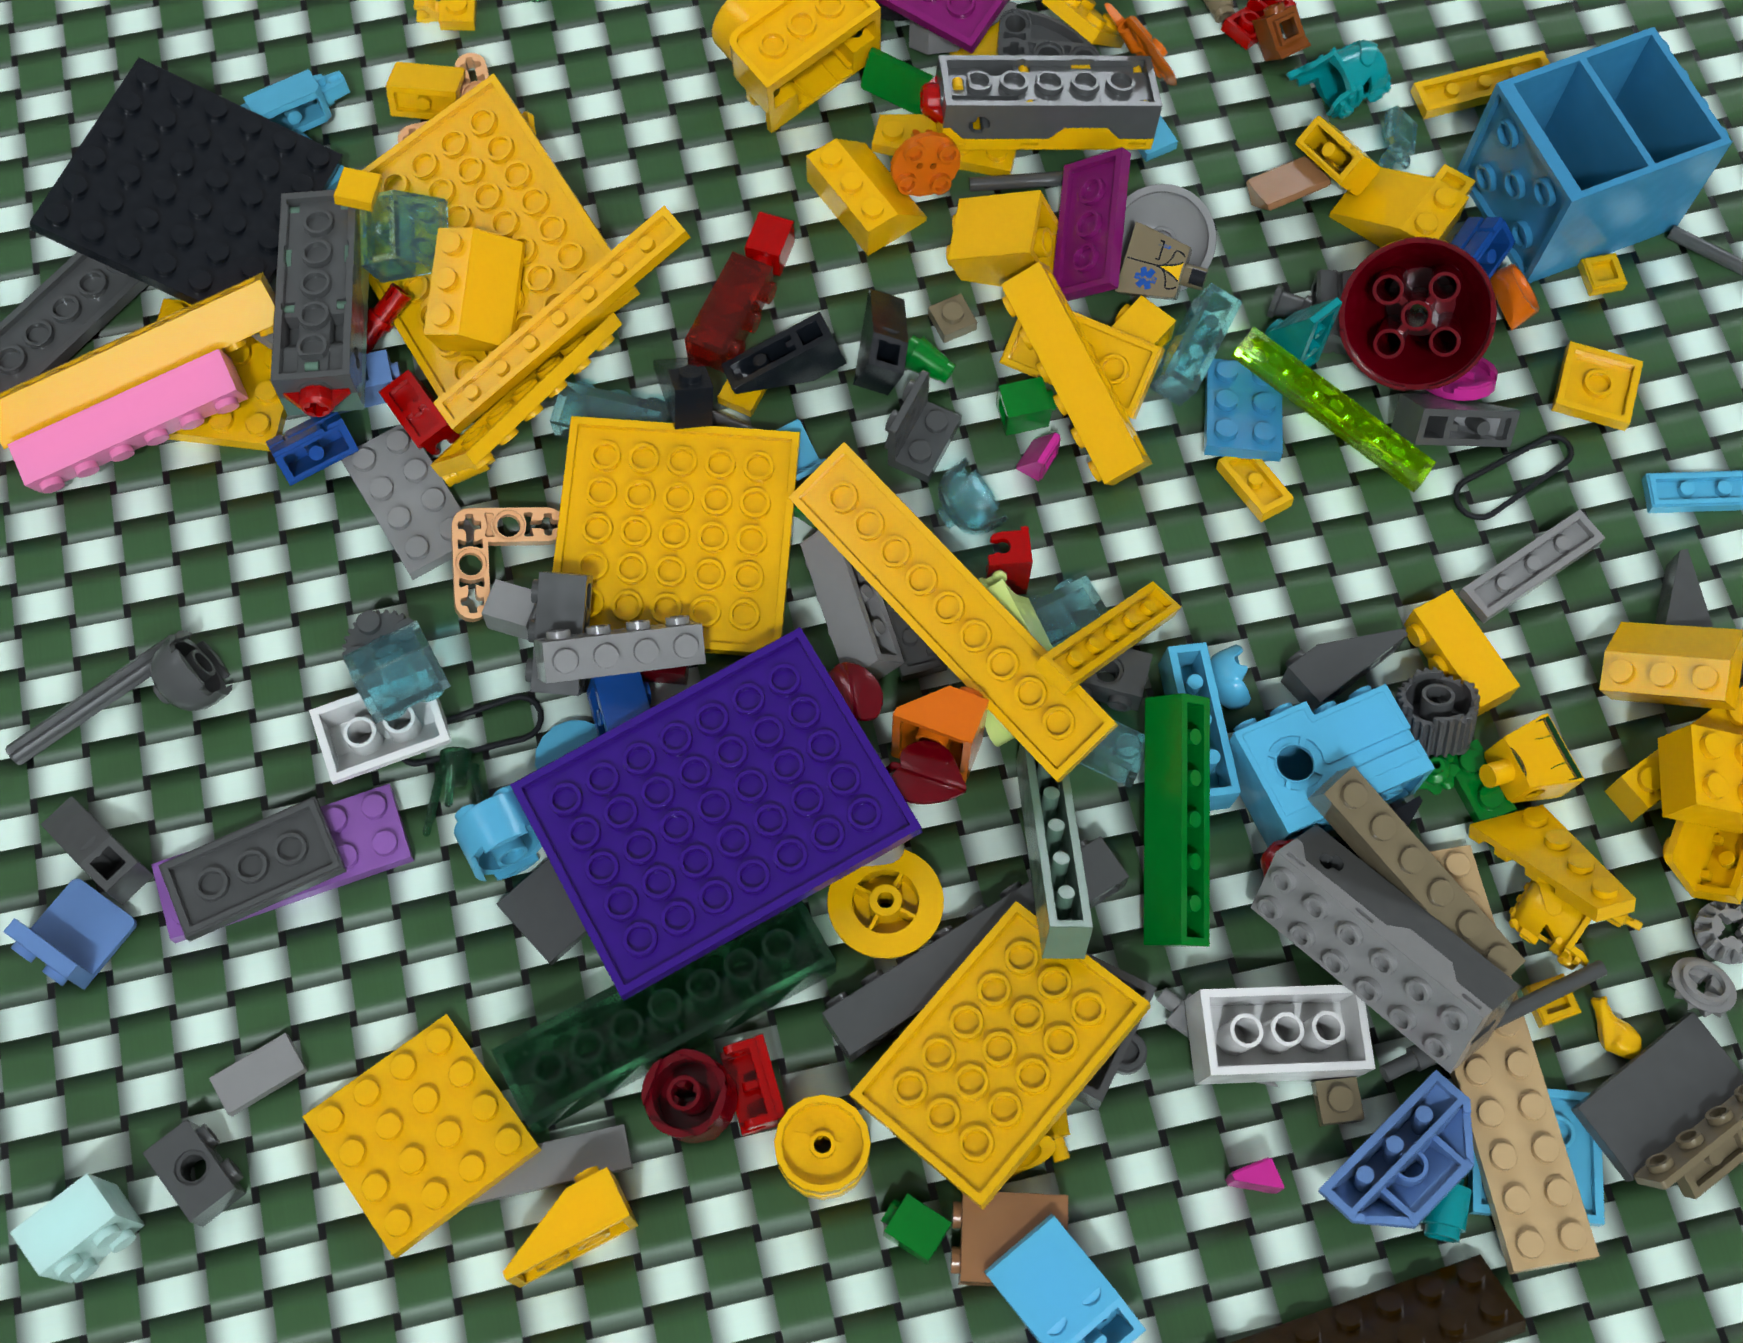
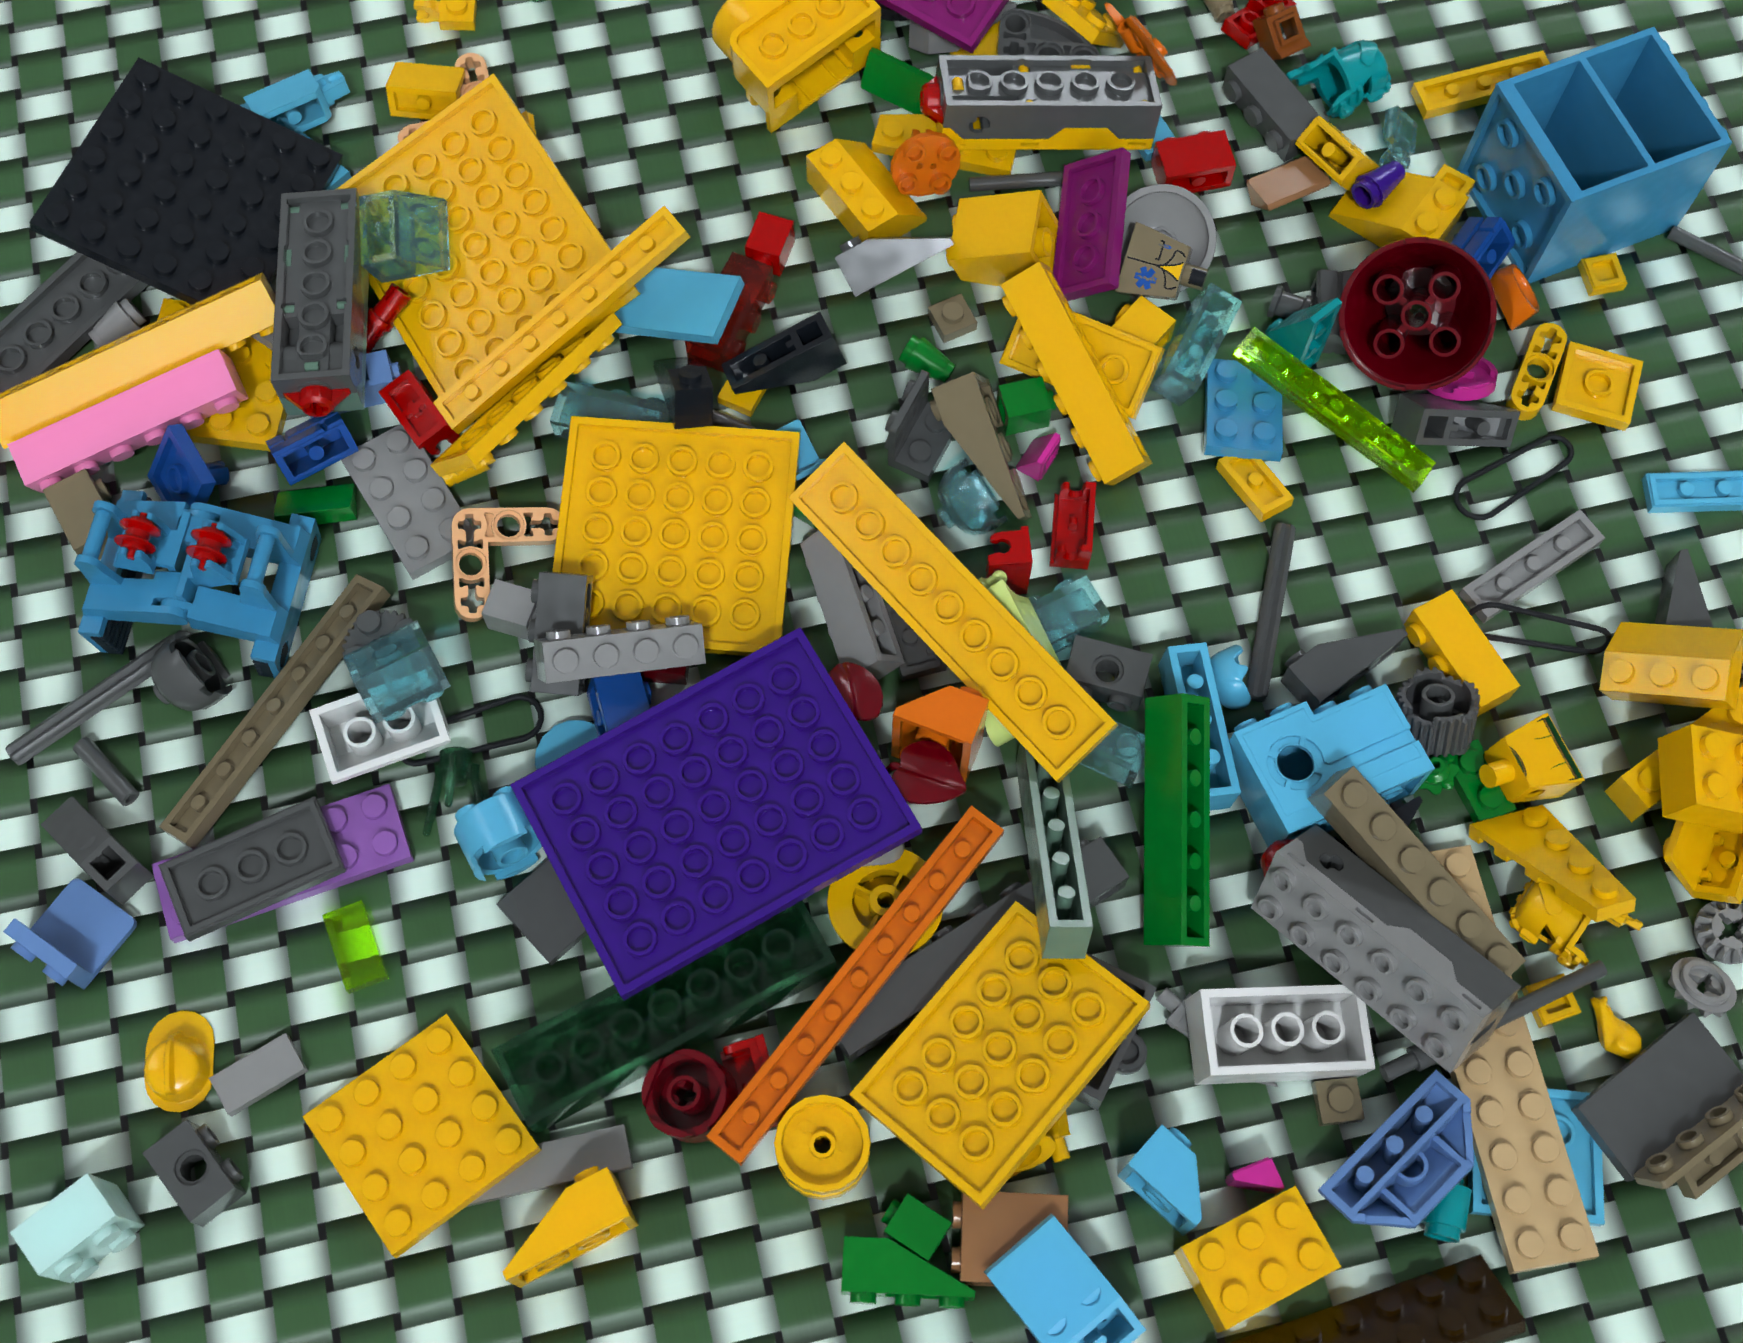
yellow tile [333,167,382,212] -> none
yellow slope [423,227,526,351] -> none
black slope [853,289,908,395] -> none
yellow plate [1034,581,1181,695] -> none
none -> dark tan brick [42,469,113,560]
none -> dark grey piece [73,737,139,806]
none -> dark azure container [74,490,322,678]
none -> light grey cone [88,298,147,347]
none -> yellow piece [144,1011,215,1113]
none -> blue tile [147,424,229,507]
none -> dark tan plate [159,574,391,850]
none -> green slope [274,483,357,524]
none -> clear neon green tile [322,900,389,994]
none -> medium azure tile [615,267,745,345]
none -> orange plate [706,805,1004,1166]
none -> slope [835,235,955,297]
none -> green slope [841,1236,975,1309]
none -> dark tan wedge [930,372,1032,520]
none -> red hinge [1049,481,1097,570]
none -> medium azure slope [1117,1125,1202,1236]
none -> red brick [1151,130,1236,193]
none -> yellow brick [1174,1186,1341,1333]
none -> dark grey brick [1222,48,1320,162]
none -> dark grey axle [1246,522,1296,702]
none -> dark purple cone [1351,160,1405,209]
none -> black piece [1469,602,1612,655]
none -> yellow beam [1506,323,1567,421]

